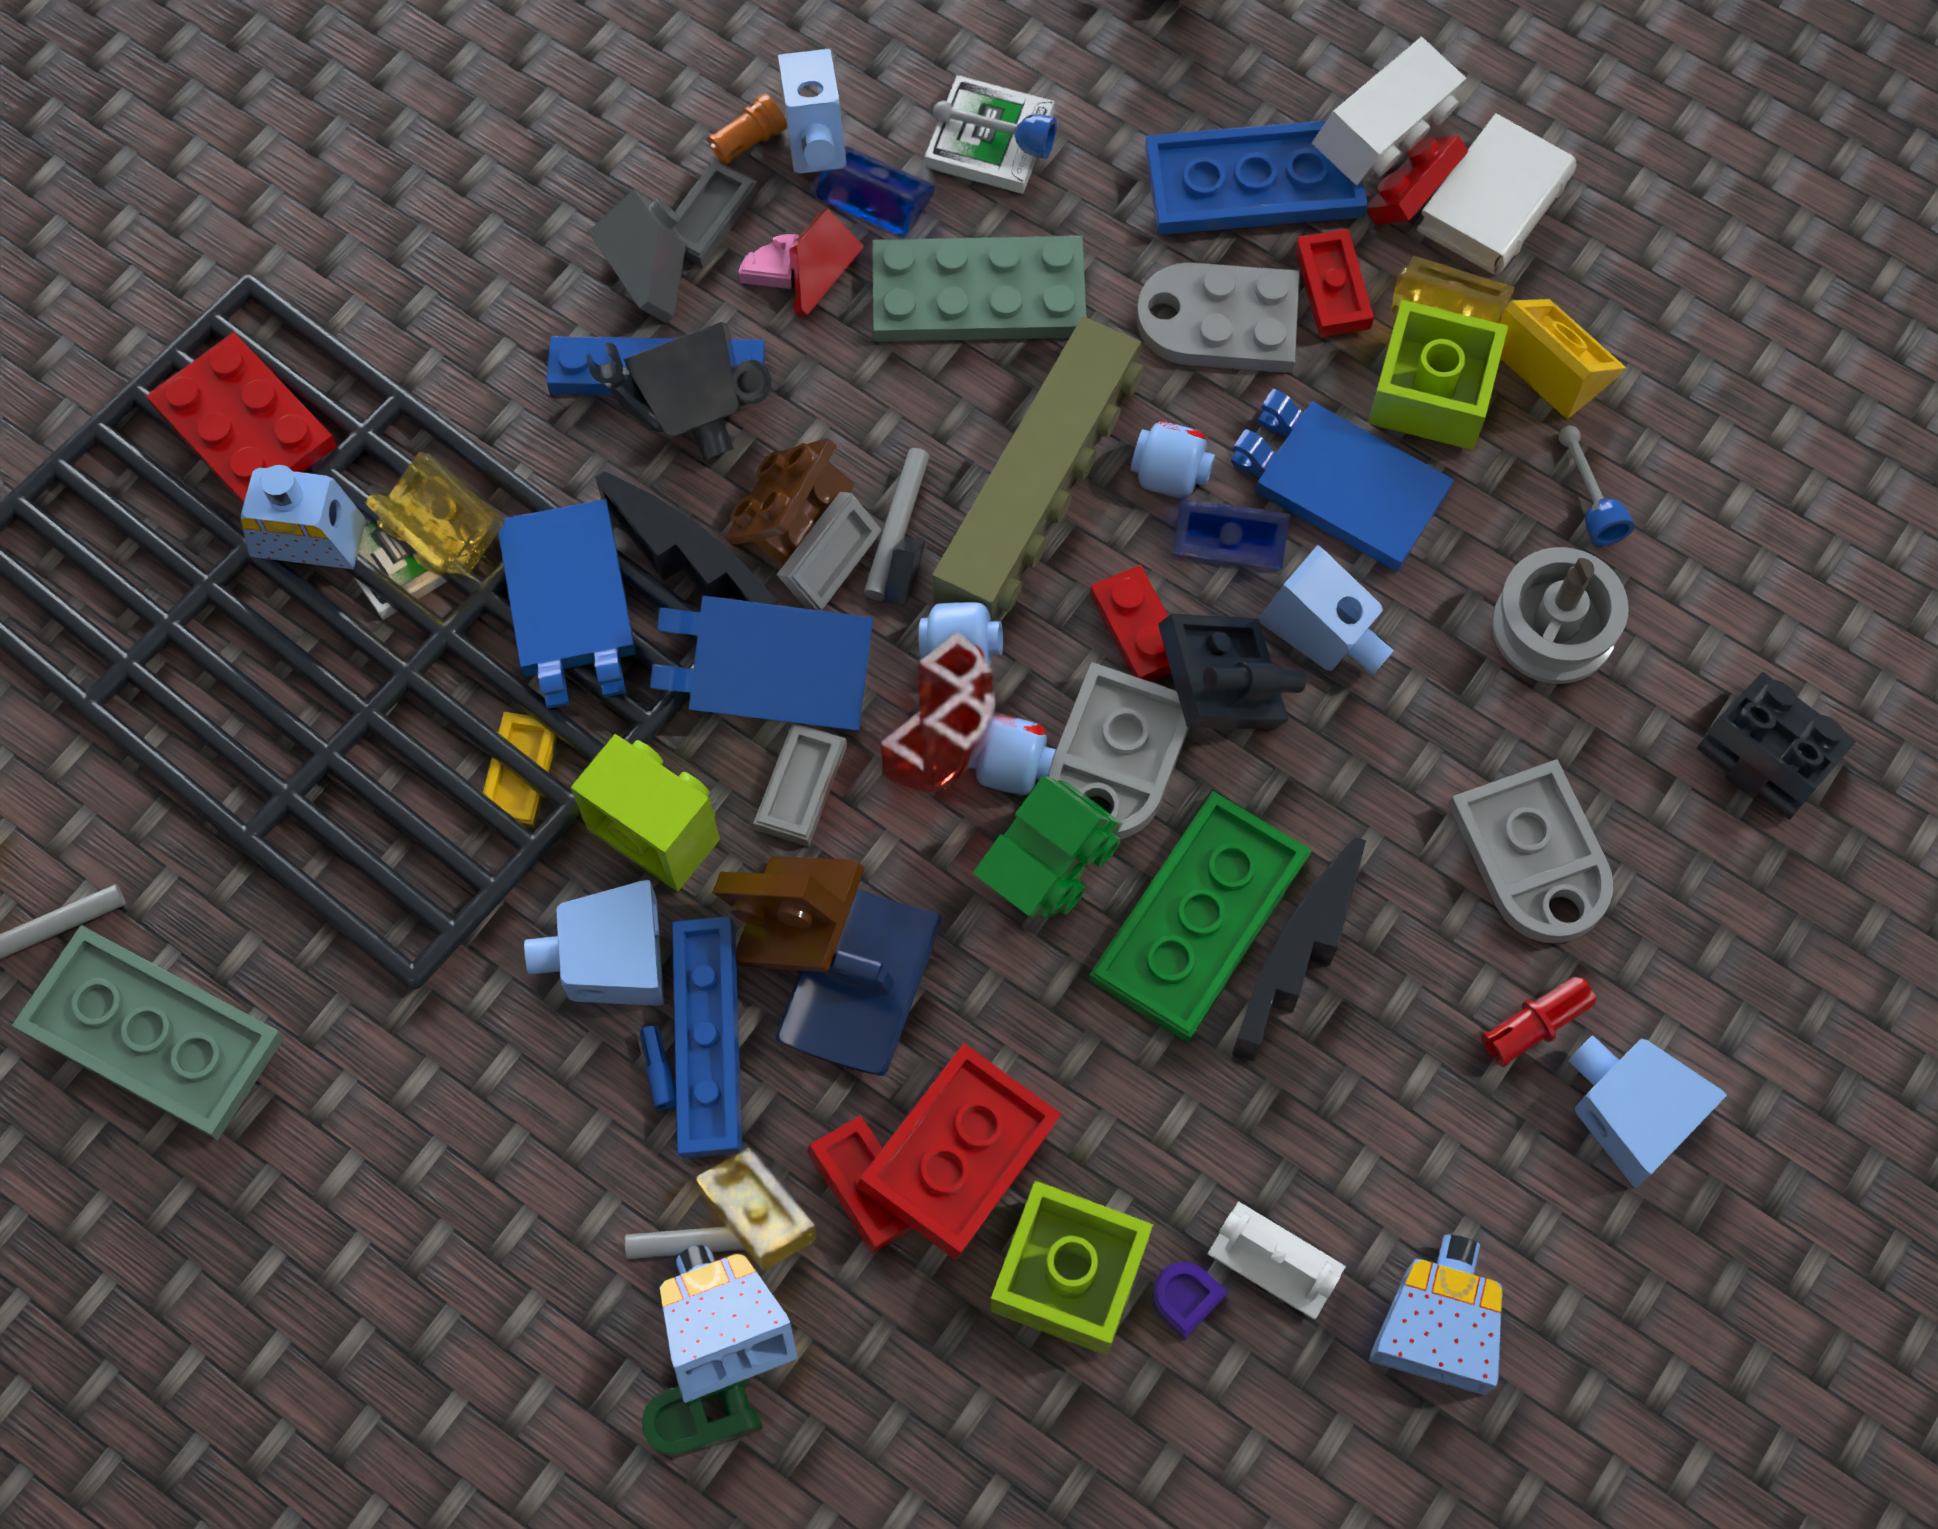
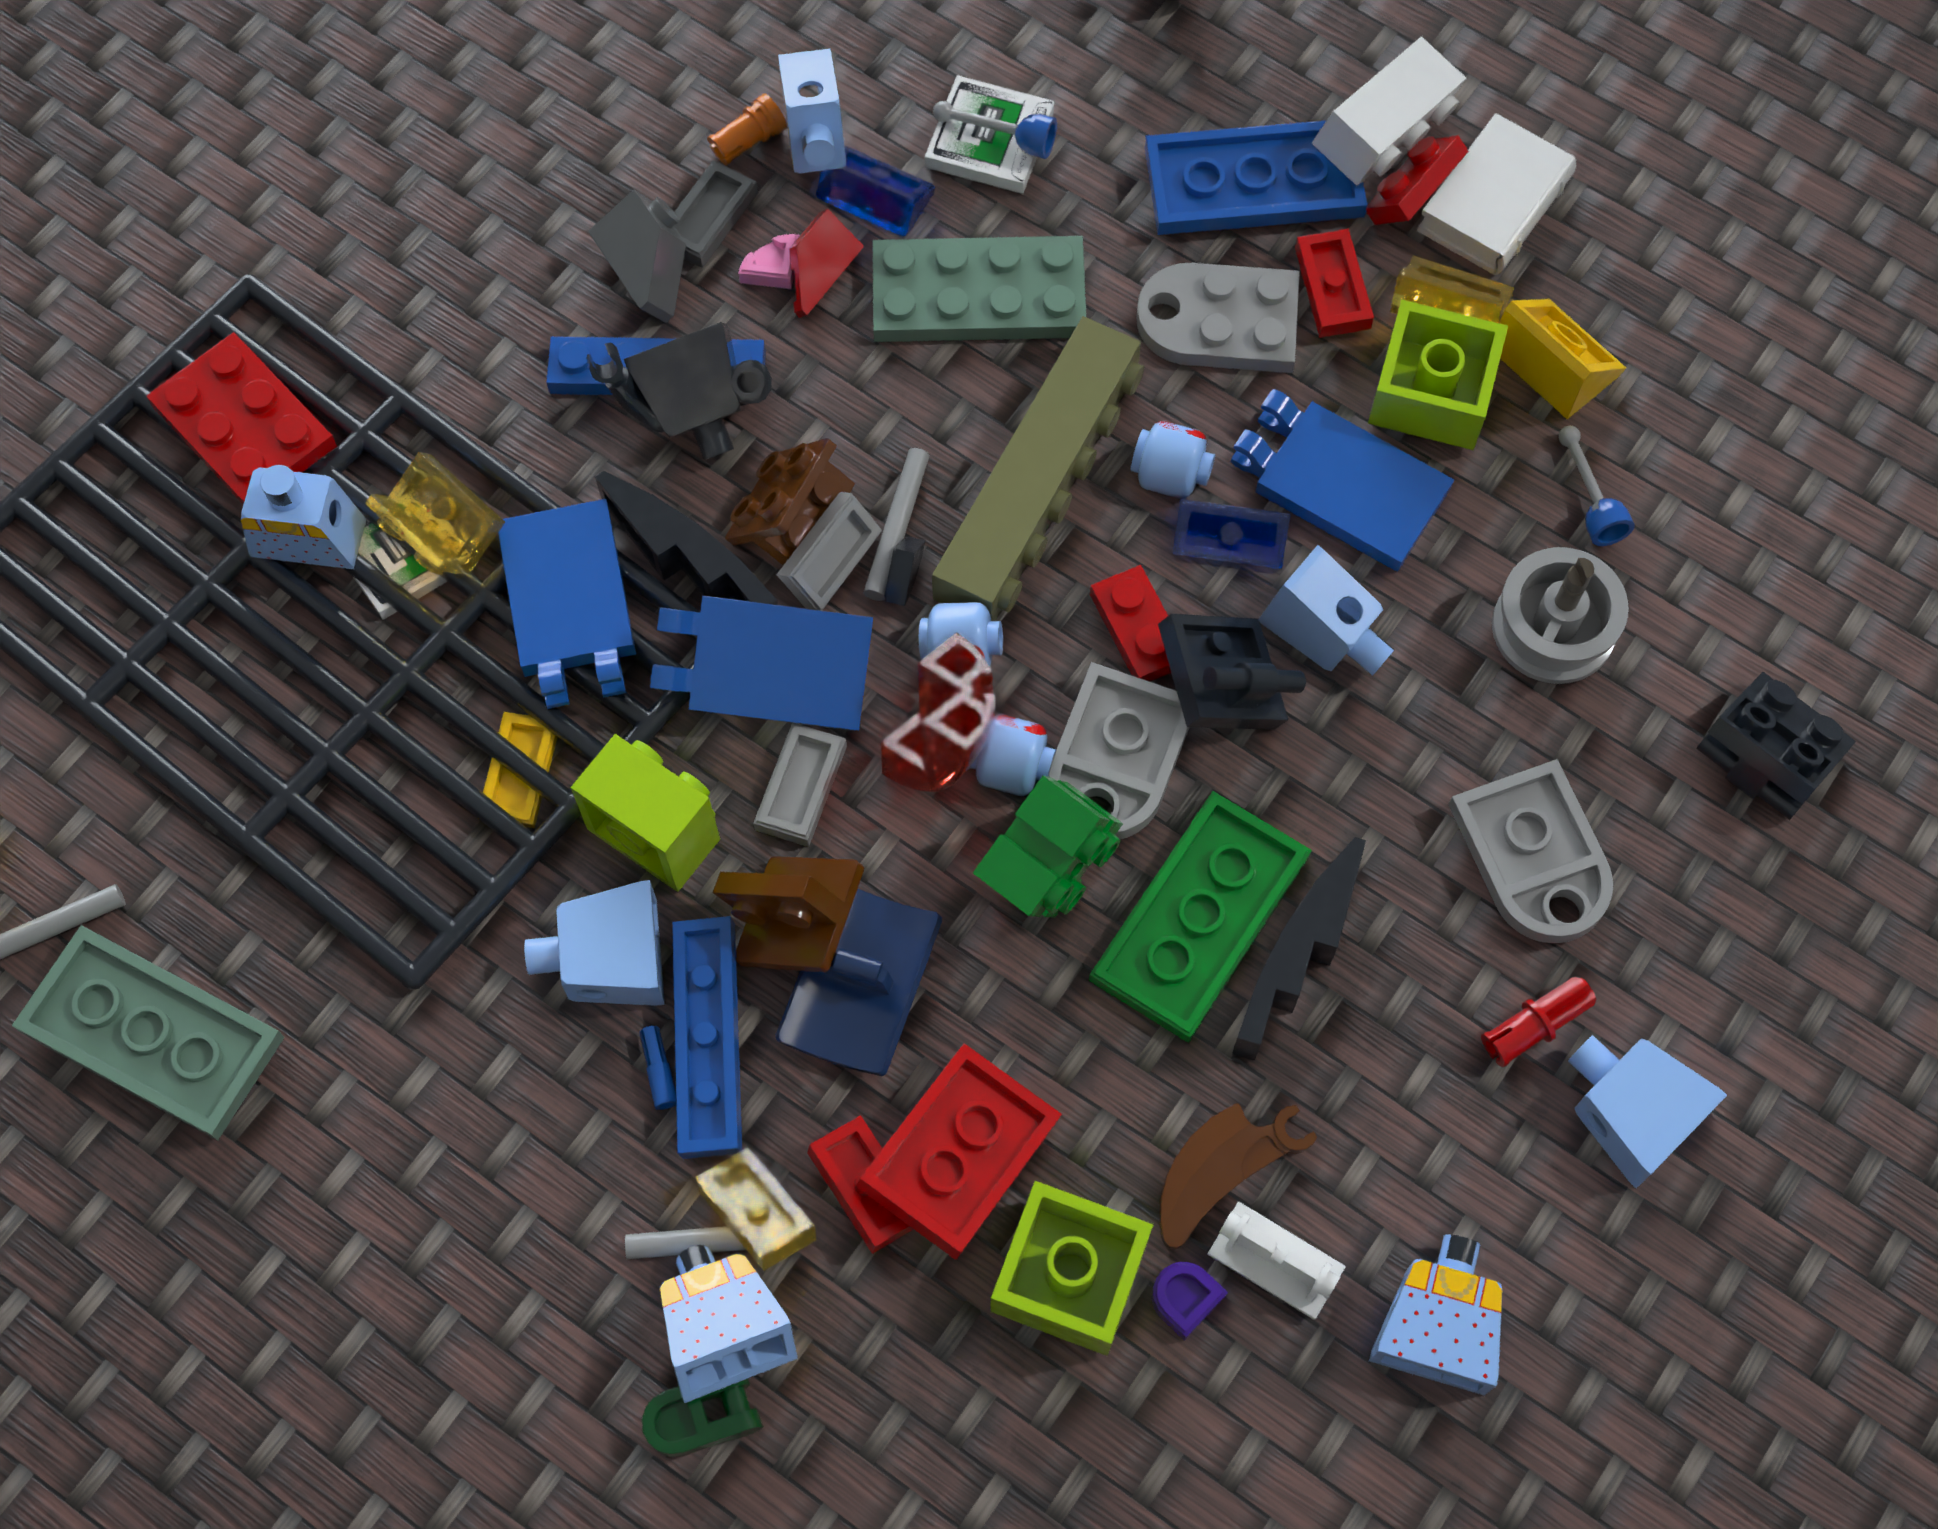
none -> reddish brown piece [1159,1104,1318,1249]

